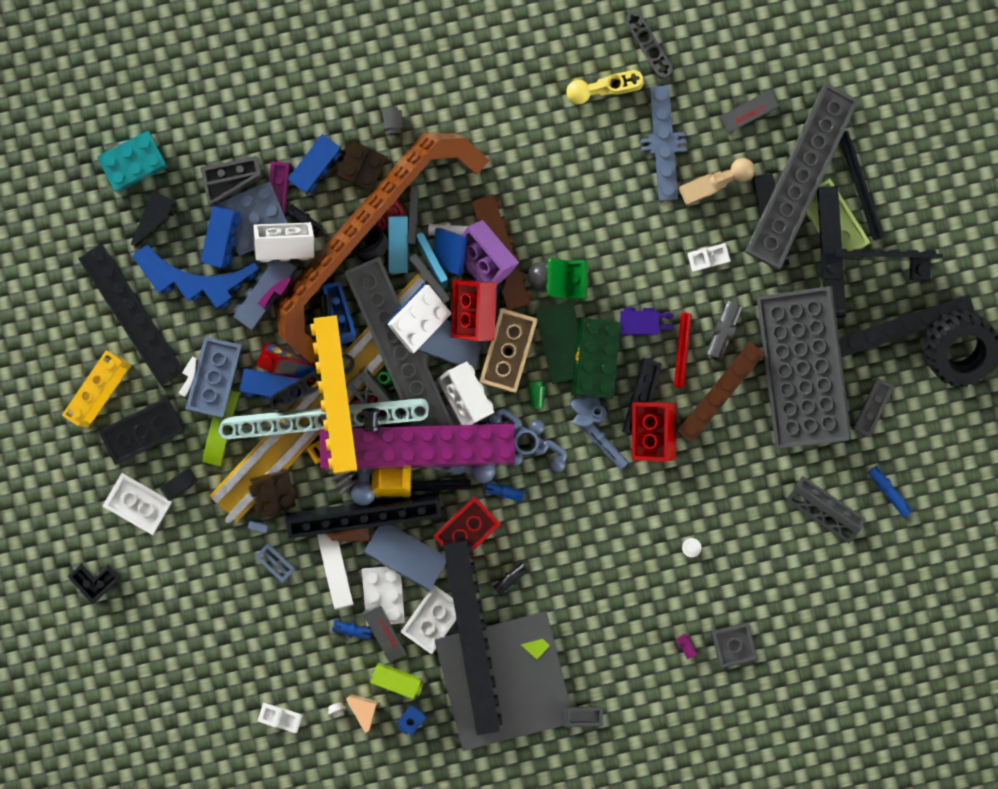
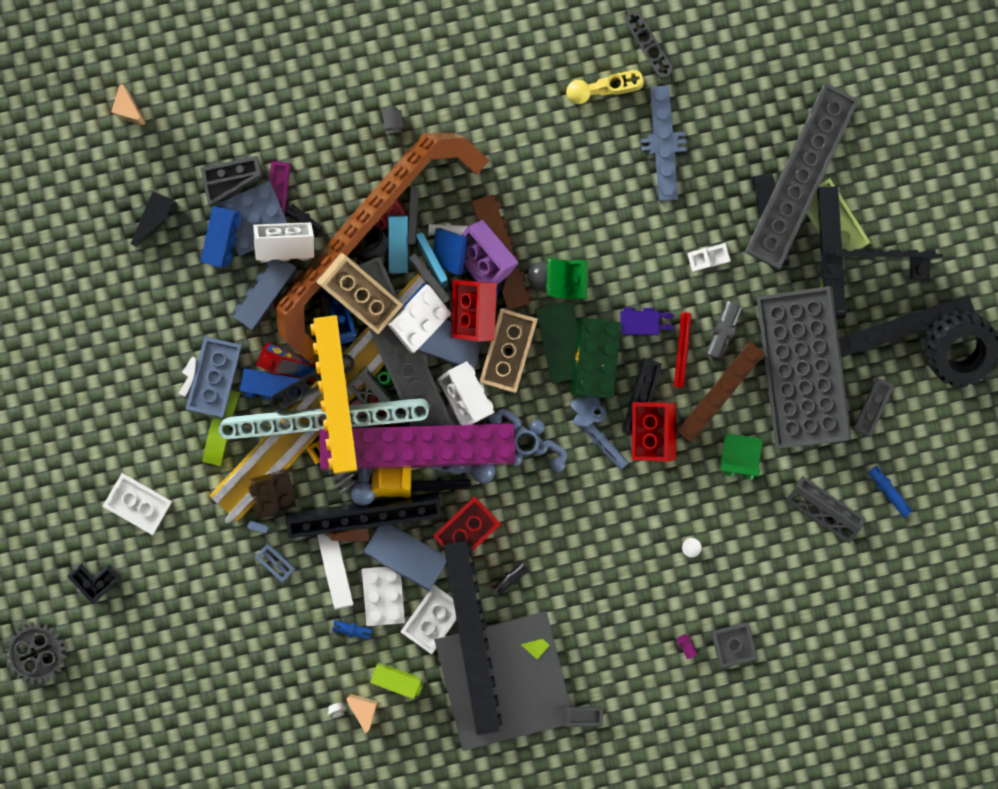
yellow window [62,350,132,428] -> none
black plate [78,243,184,386] -> none
teal brick [97,131,168,193] -> none
black plate [99,397,185,465] -> none
blue arch [132,244,261,310] -> none
black tyre [160,468,198,501] -> none
magenta slope [258,277,293,309] -> none
white slope [258,703,303,733] -> none
blue brick [288,134,342,195] -> none
dark brown plate [335,140,388,192] -> none
black bush [362,408,380,431] -> none
dark grey tile [363,604,407,663] -> none
blue brick [397,704,427,735] -> none
blue pin [484,482,525,502] -> none
green cone [527,380,546,409] -> none
tan beam [679,158,755,206] -> none
dark grey tile [720,90,779,134] -> none
black axle [840,131,883,240] -> none
none -> dark grey gear [4,622,68,684]
none -> light nougat slope [111,84,146,125]
none -> tan brick [316,253,403,335]
none -> green bracket [719,433,763,480]

